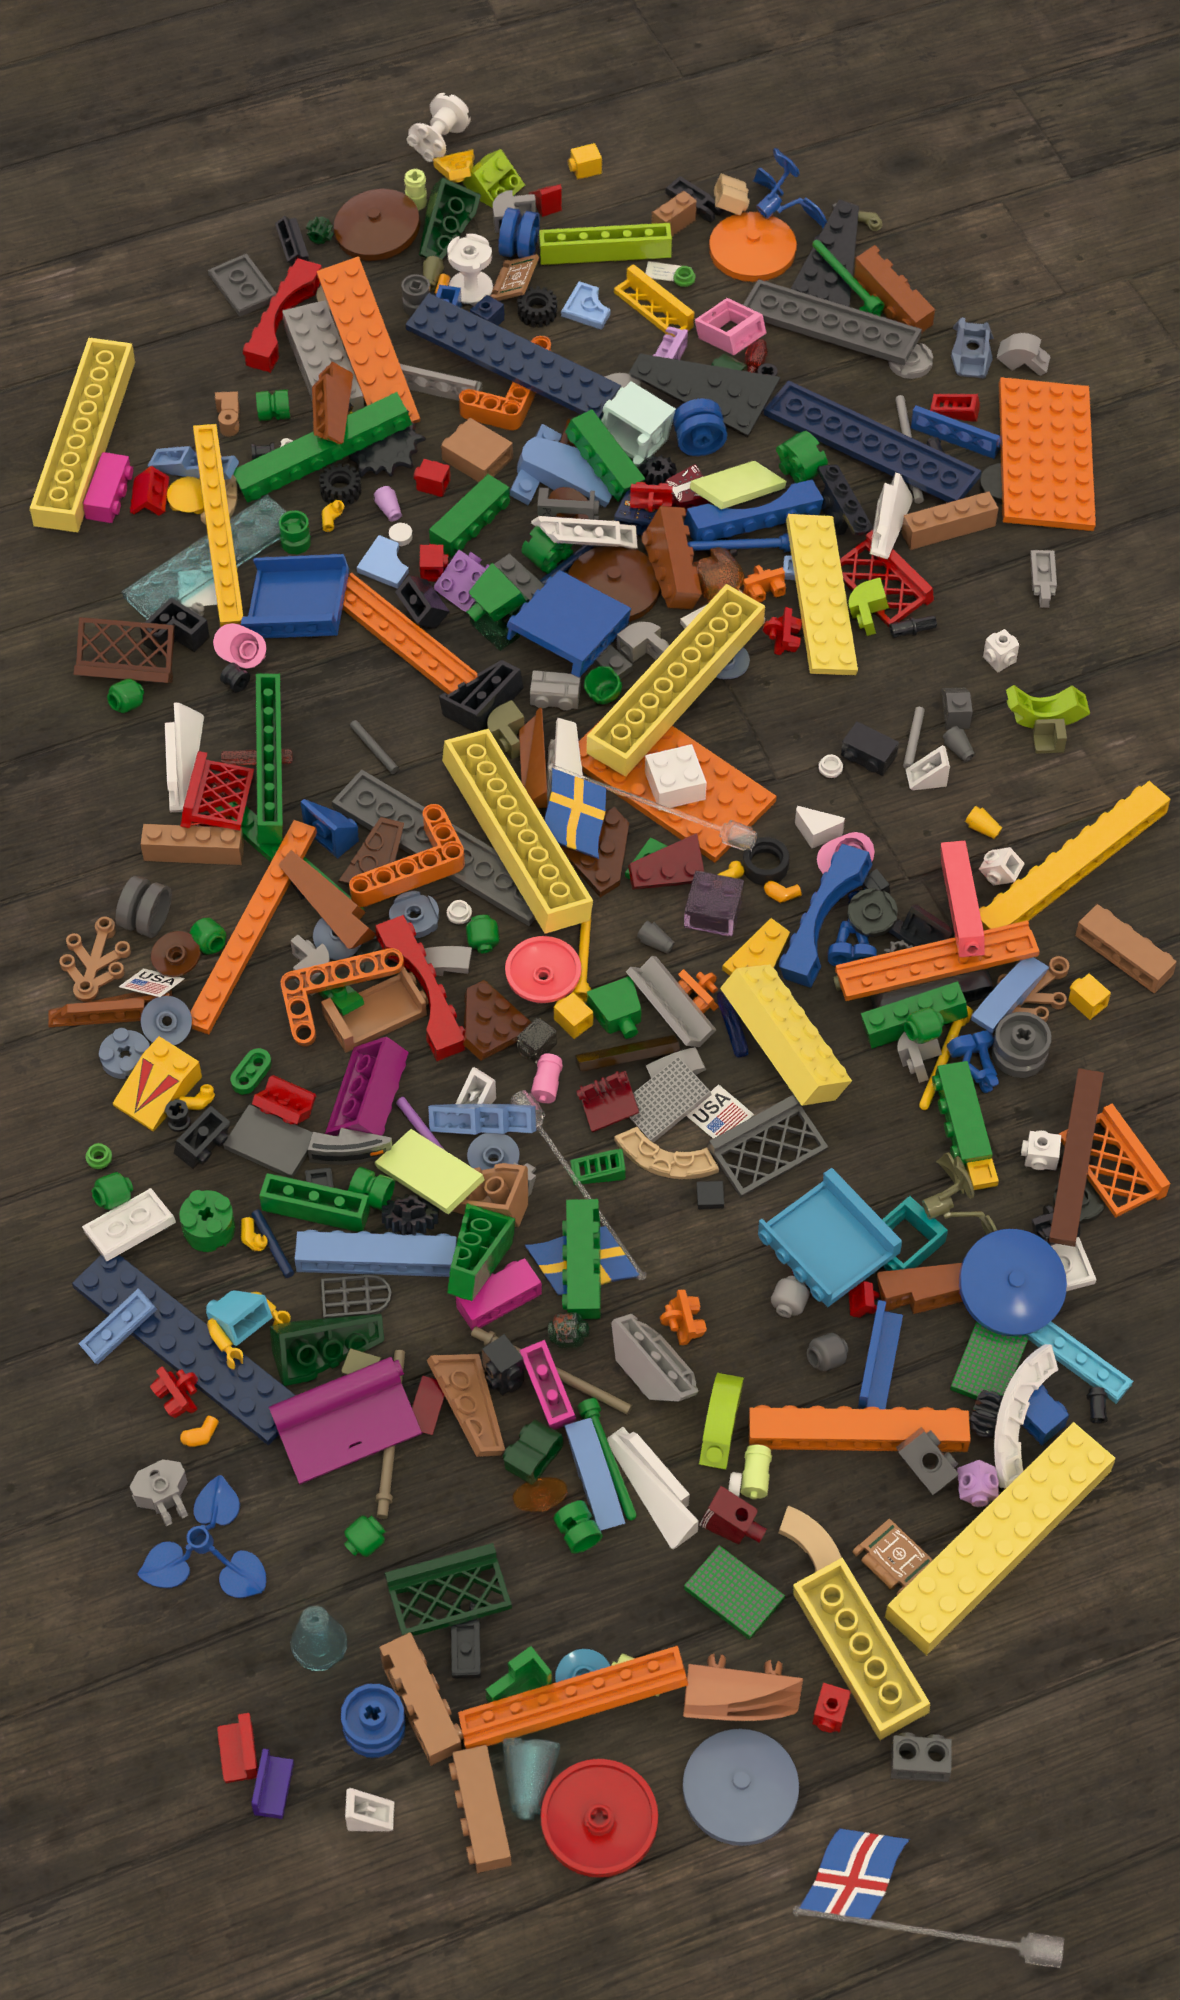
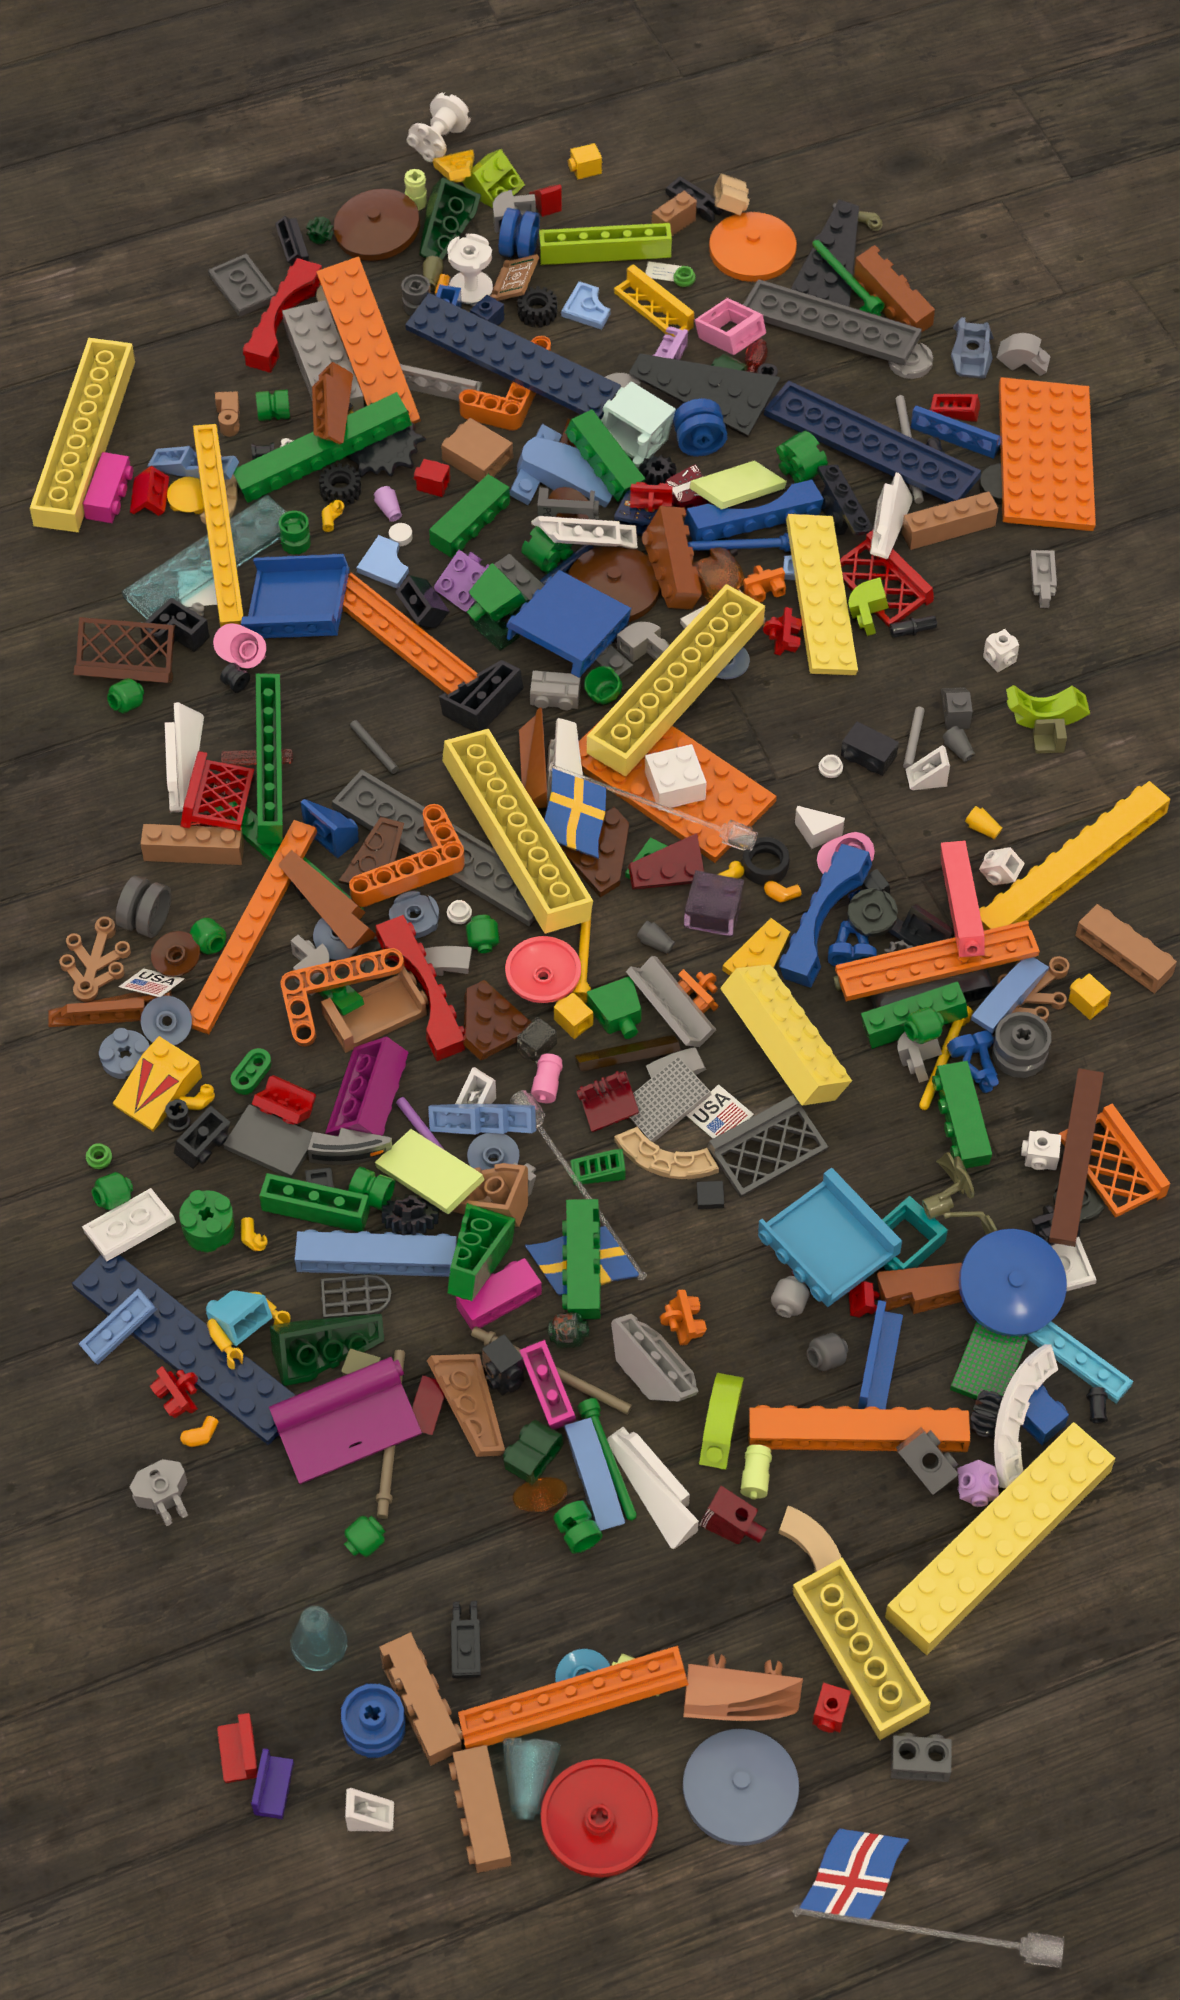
blue plant [138,1475,267,1598] -> none
dark blue bar [251,1210,294,1278] -> none
dark green fence [385,1543,512,1636] -> none
red brick [420,544,449,582] -> none
green panel [485,1646,552,1703] -> none
olive brick [487,700,524,759] -> none
green tile [684,1545,785,1640] -> none
clear blue axle [717,991,749,1058] -> none
white tile [729,1472,742,1497] -> none
blue plant [753,147,827,228] -> none
medium nougat piece [852,1518,933,1595] -> none
yellow plate [966,1159,999,1190] -> none

